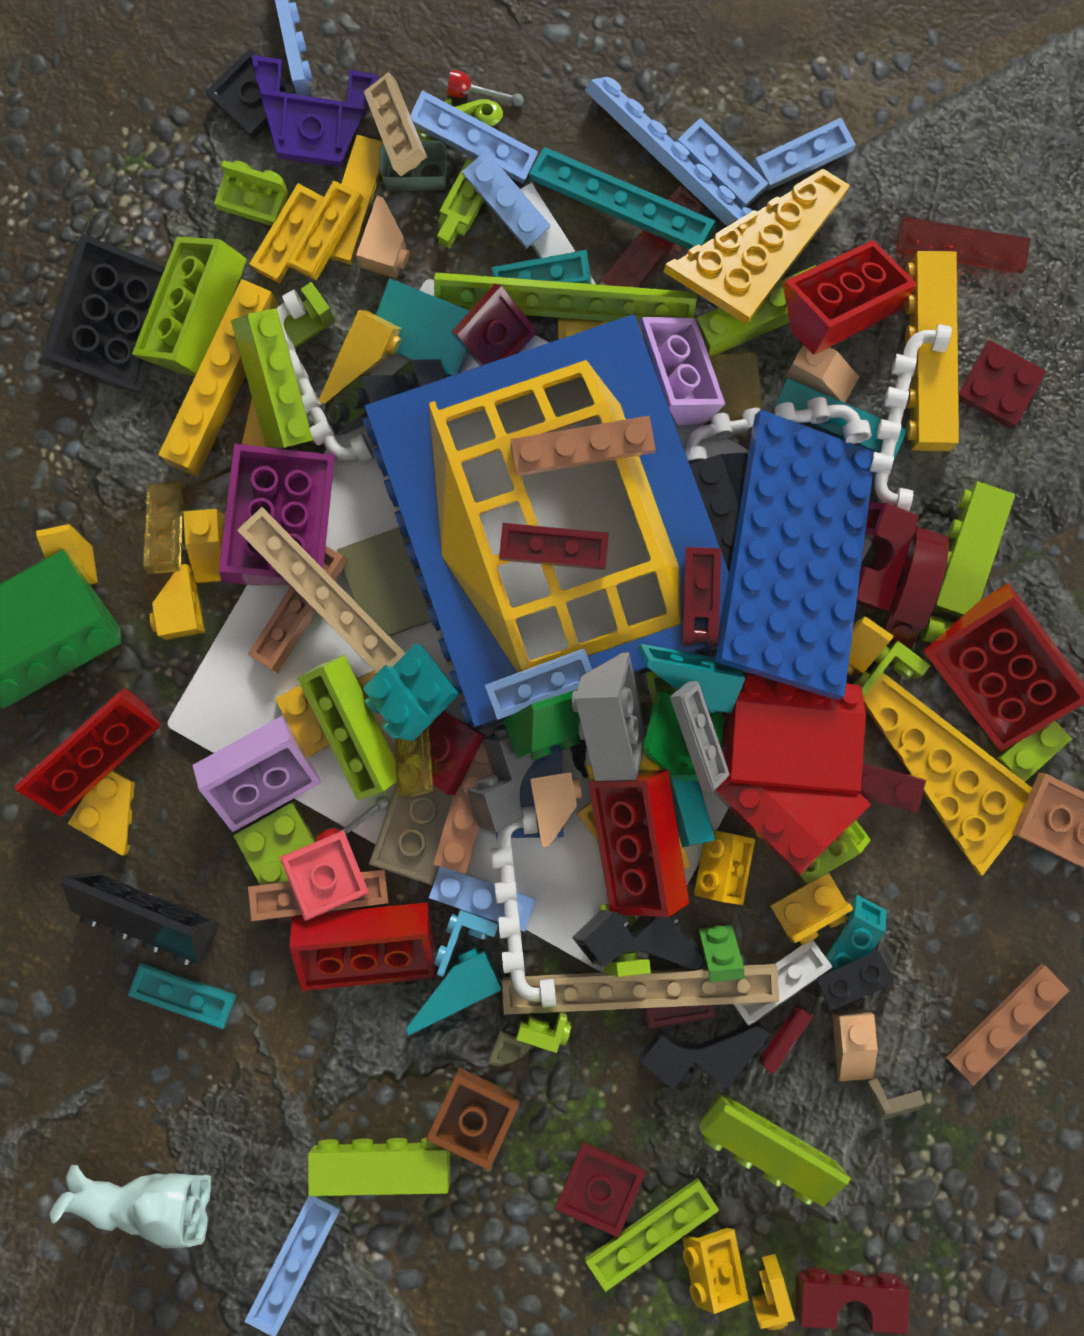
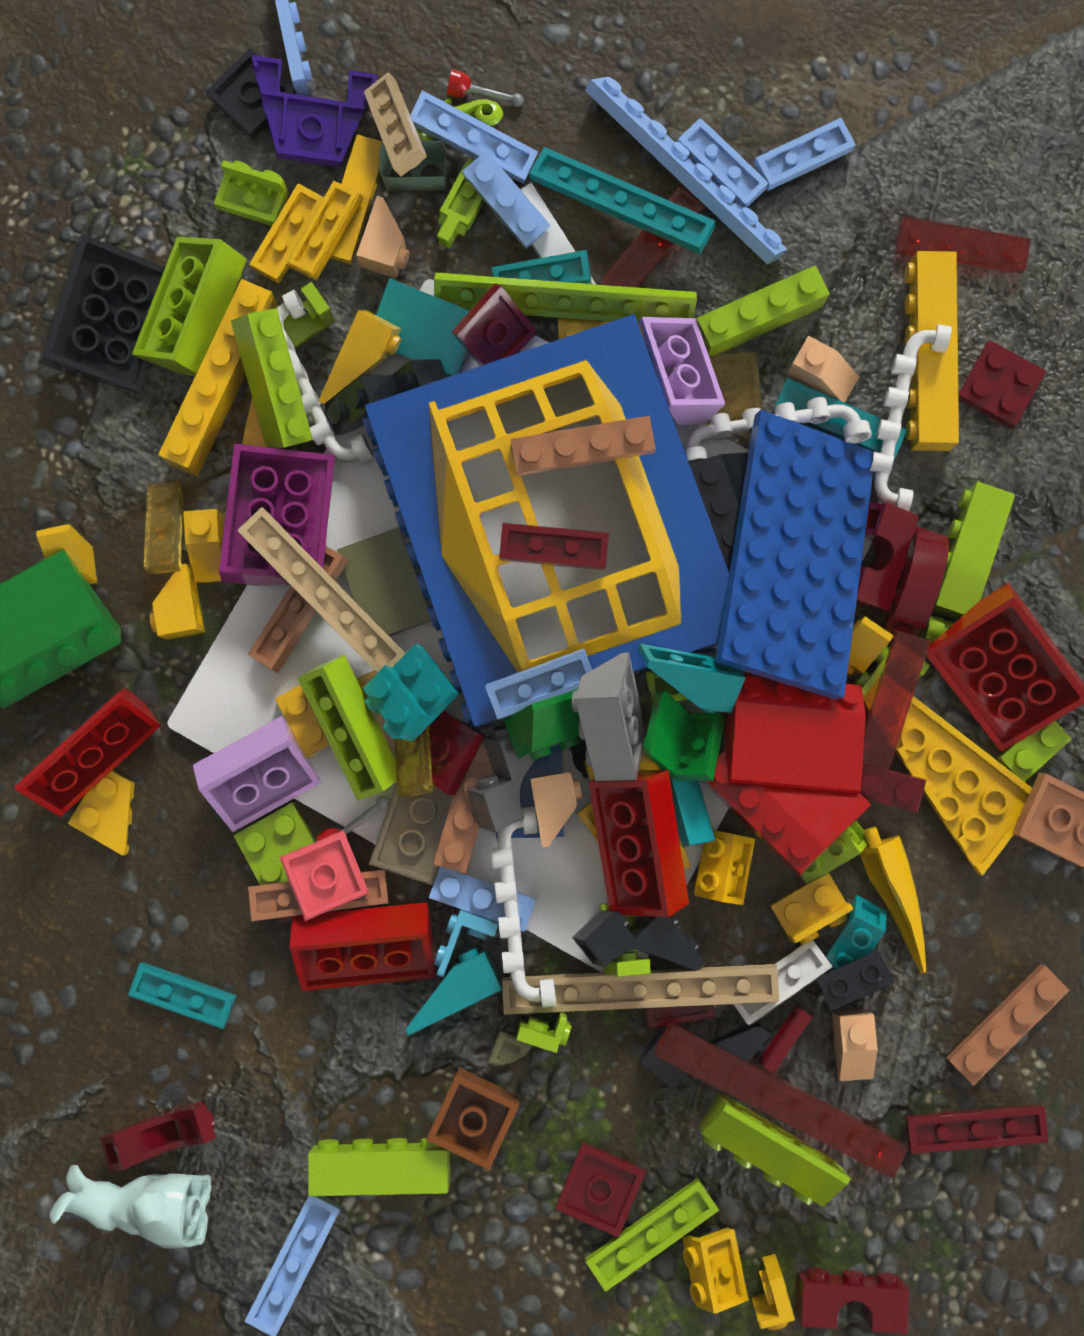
black slope [61,872,220,966] -> none
yellow wing [663,169,850,325] -> none
light grey tile [670,681,730,792] -> none
dark red plate [681,547,721,647] -> none
bright green plate [699,925,745,983] -> none
red slope [783,240,917,355] -> none
dark tan tile [867,1079,925,1121] -> none
none -> dark red arch [100,1101,216,1171]
none -> clear red plate [654,1022,909,1179]
none -> yellow piece [860,827,926,973]
none -> clear red plate [863,630,931,770]
none -> dark red plate [904,1104,1049,1154]

